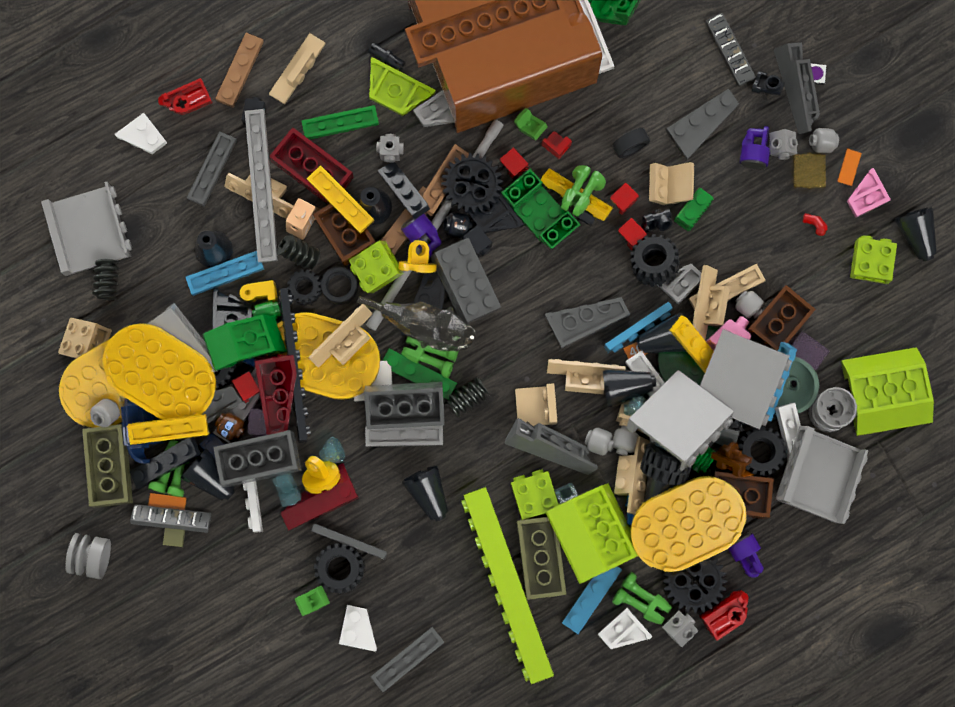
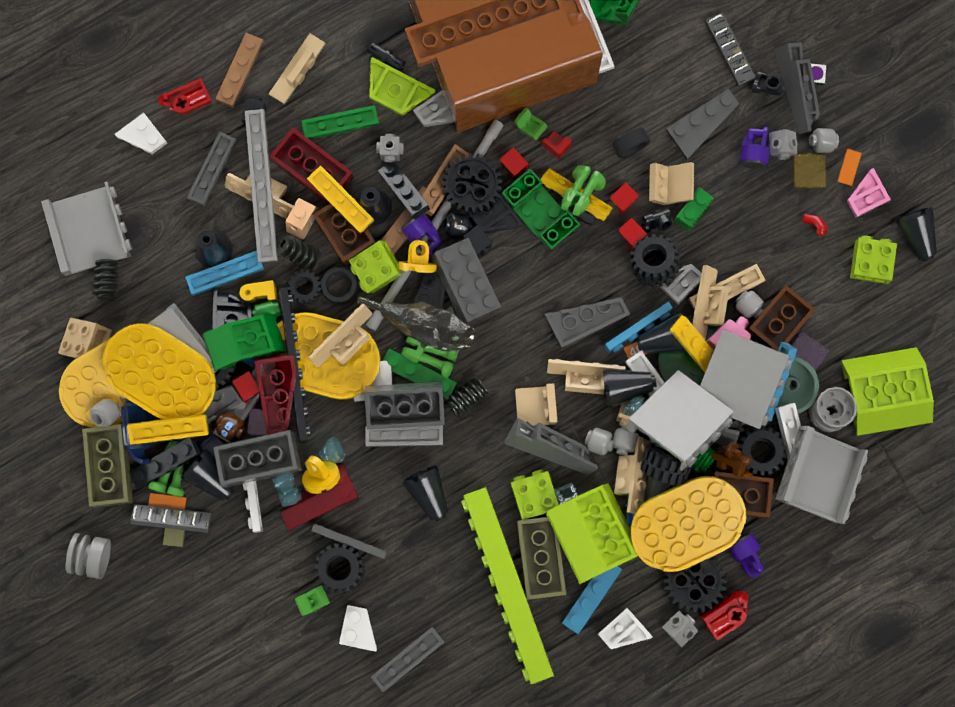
bright green piece [612,572,672,625] -> none

